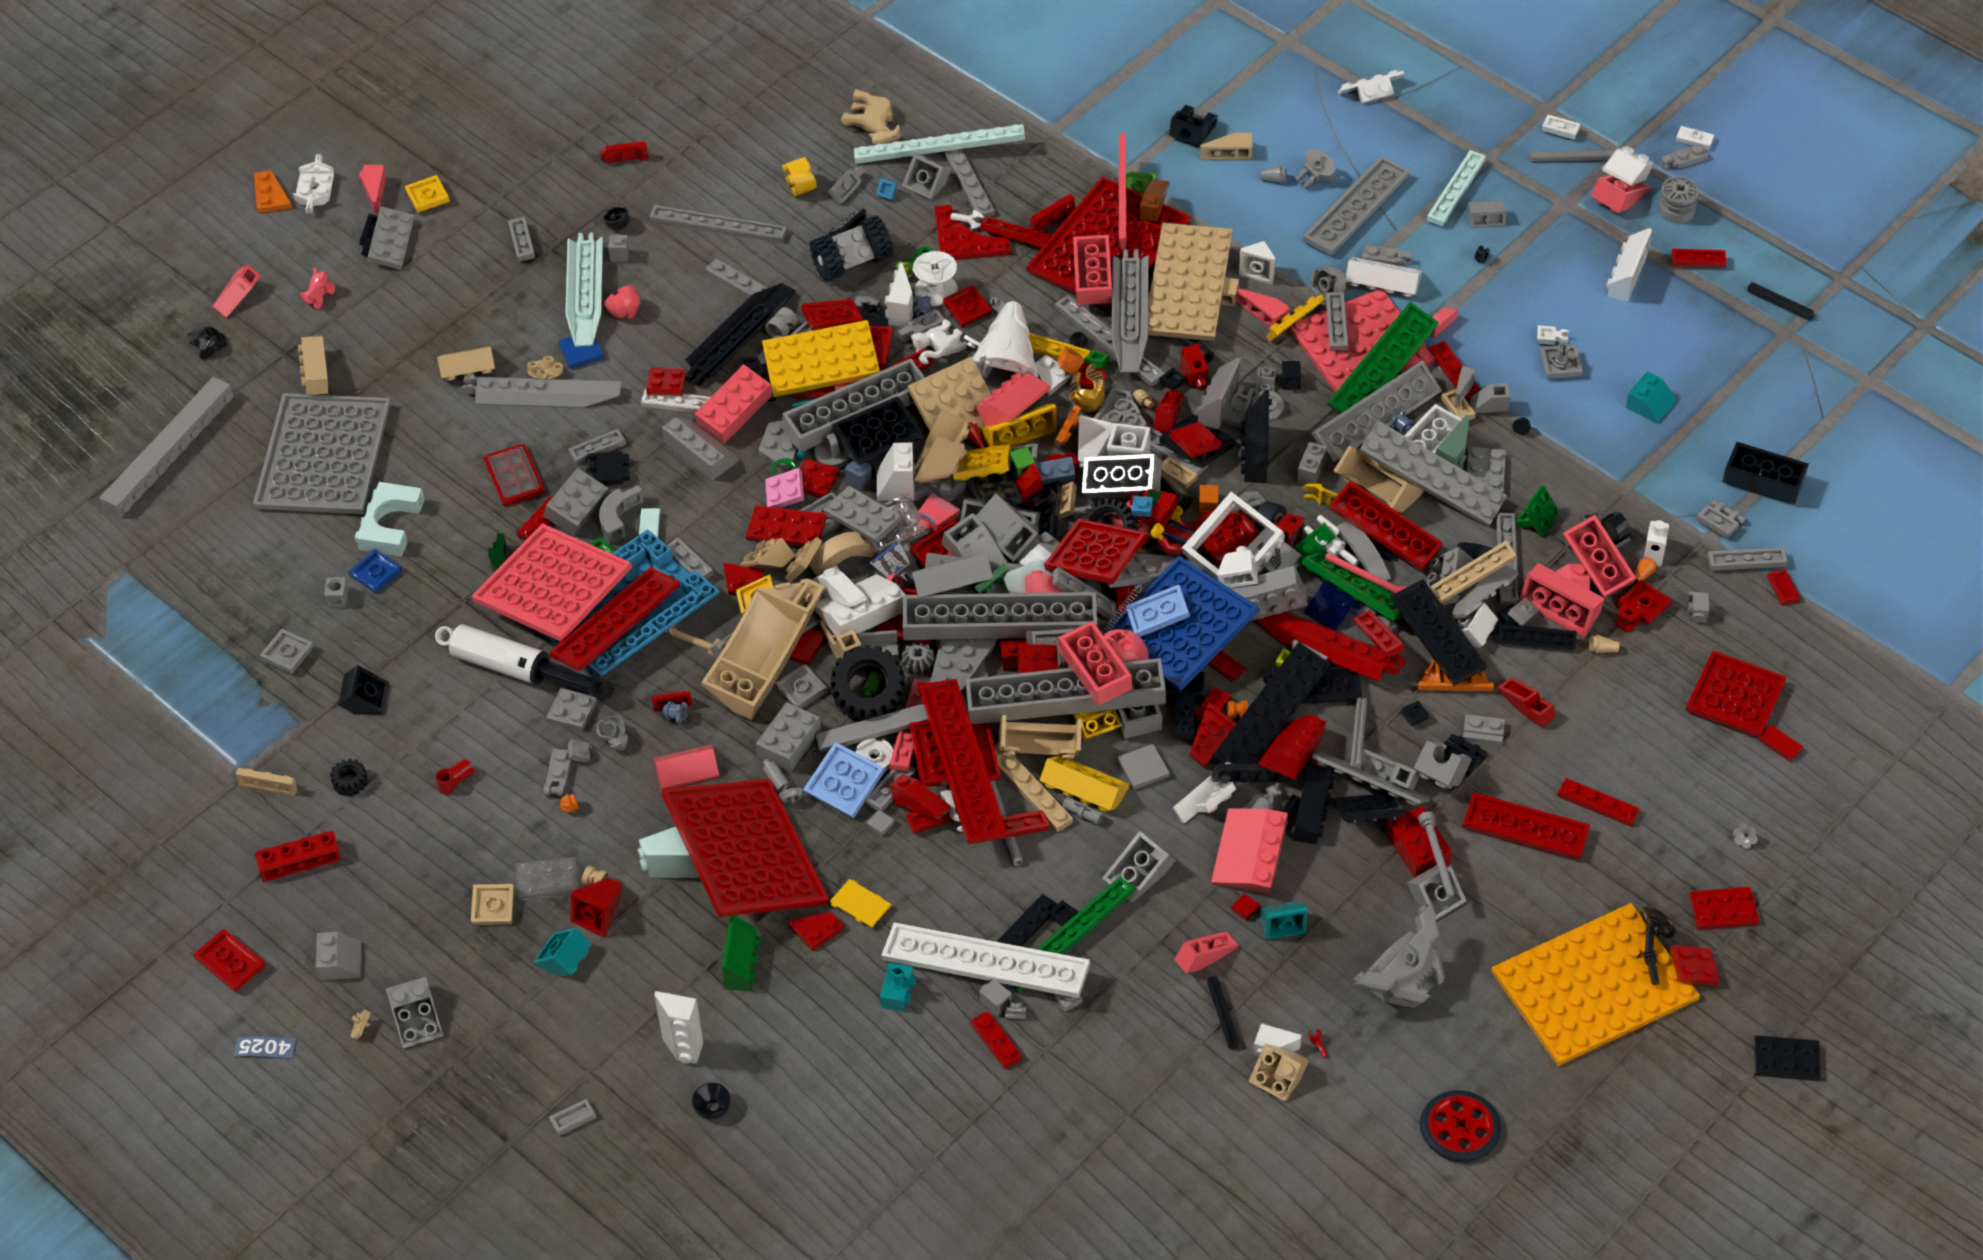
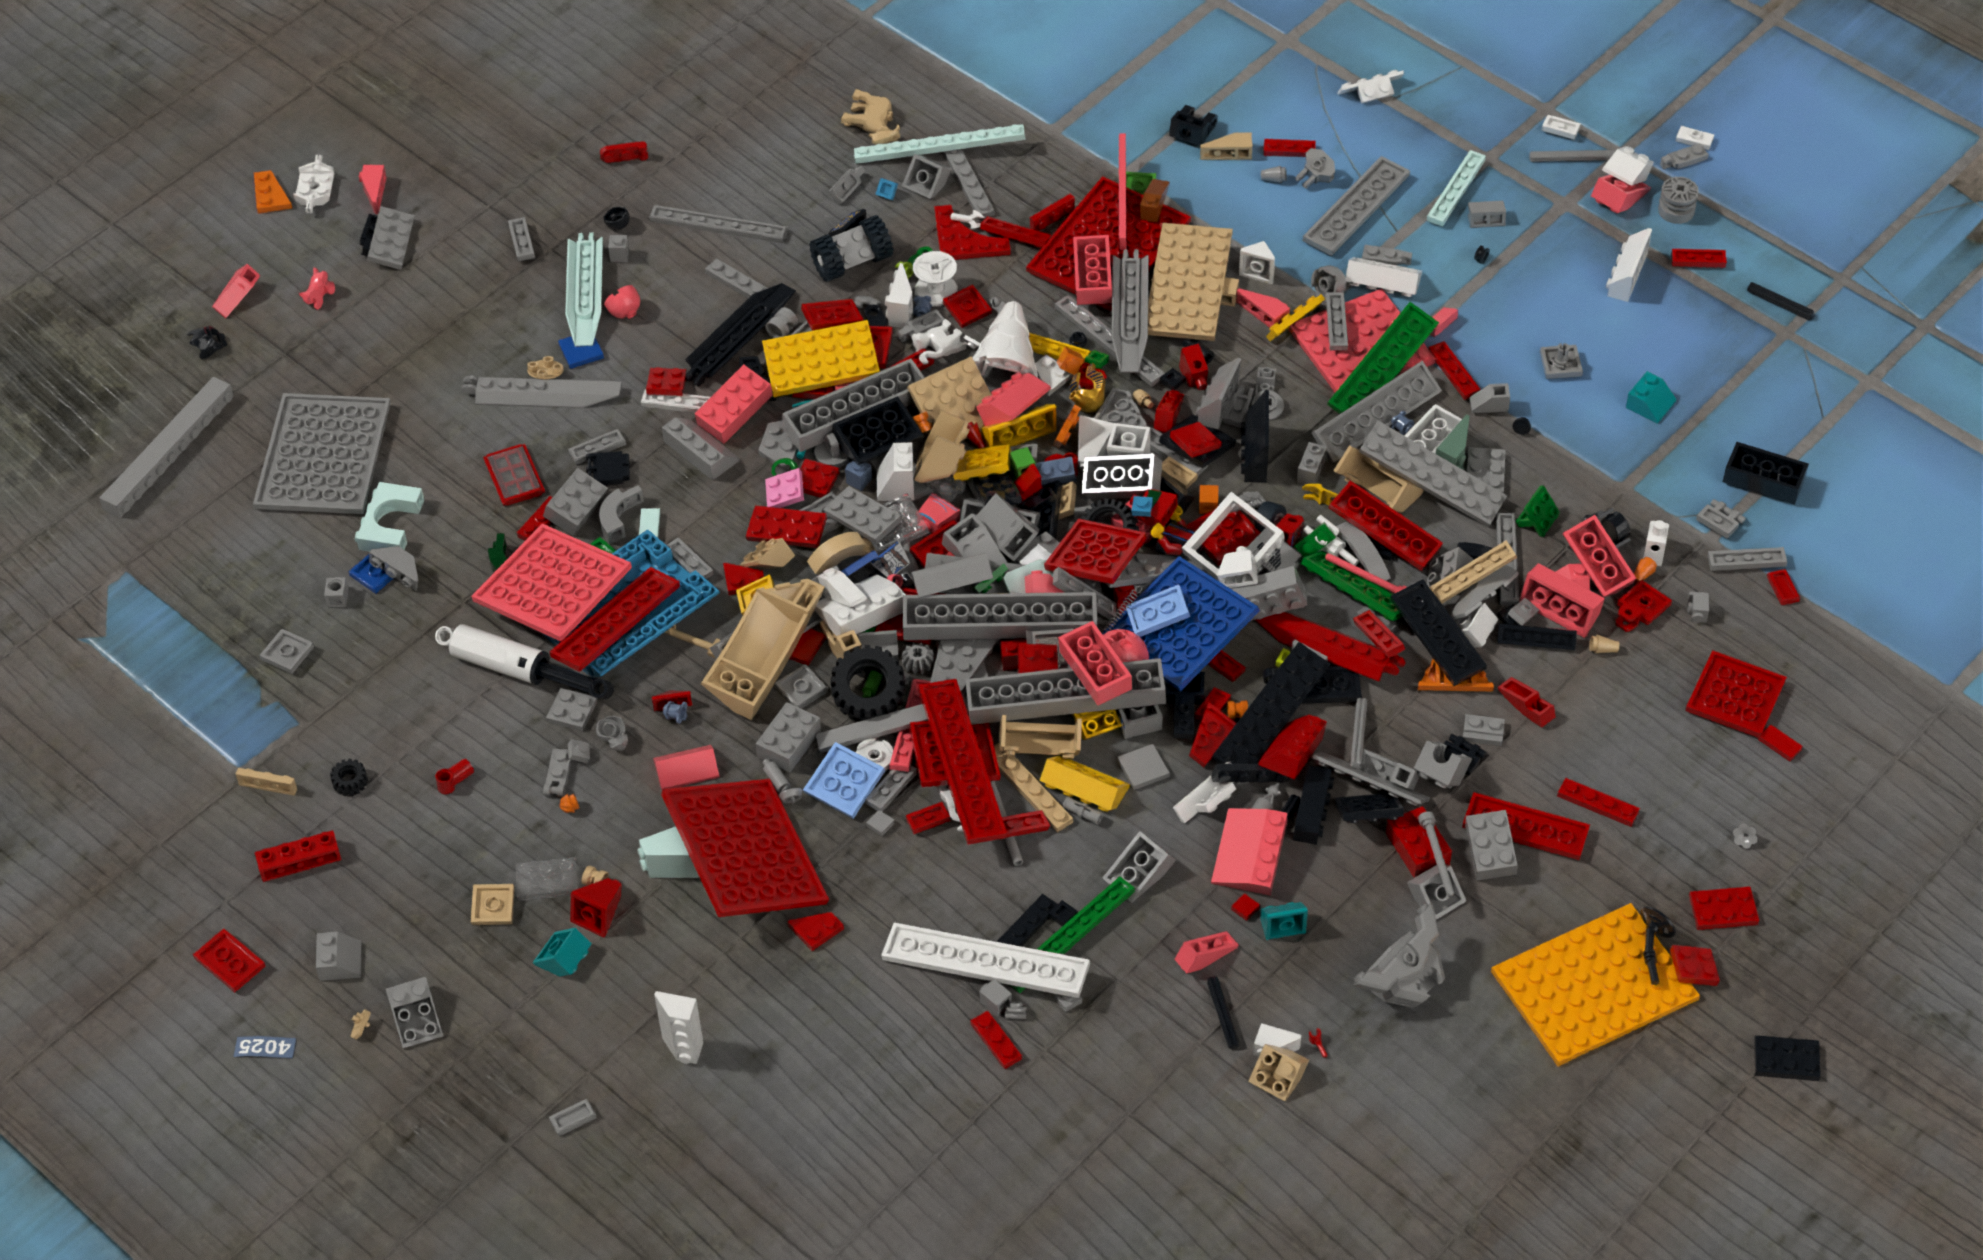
tan brick [298,336,328,395] -> none
black slope [338,665,389,715] -> none
yellow plate [404,175,450,213] -> none
tan slope [437,346,495,381] -> none
black piece [692,1083,731,1119] -> none
green slope [722,916,761,991] -> none
yellow brick [782,157,817,197] -> none
tan plate [784,537,822,583] -> none
yellow piece [830,879,892,928] -> none
teal brick [880,963,917,1012] -> none
red slope [890,774,951,820] -> none
black brick [1281,361,1301,390] -> none
clear blue bracket [1304,580,1361,630] -> none
black plate [1401,701,1429,726] -> none
wedge [1420,1090,1501,1162] -> none
tan plate [1441,389,1476,420] -> none
light grey slope [1455,366,1476,406] -> none
white plate [1537,325,1569,345] -> none
none -> light grey slope [369,546,418,591]
none -> blue tile [841,550,878,576]
none -> orange wheel [912,411,933,433]
none -> red plate [1263,139,1316,157]
none -> light grey brick [1465,810,1518,881]

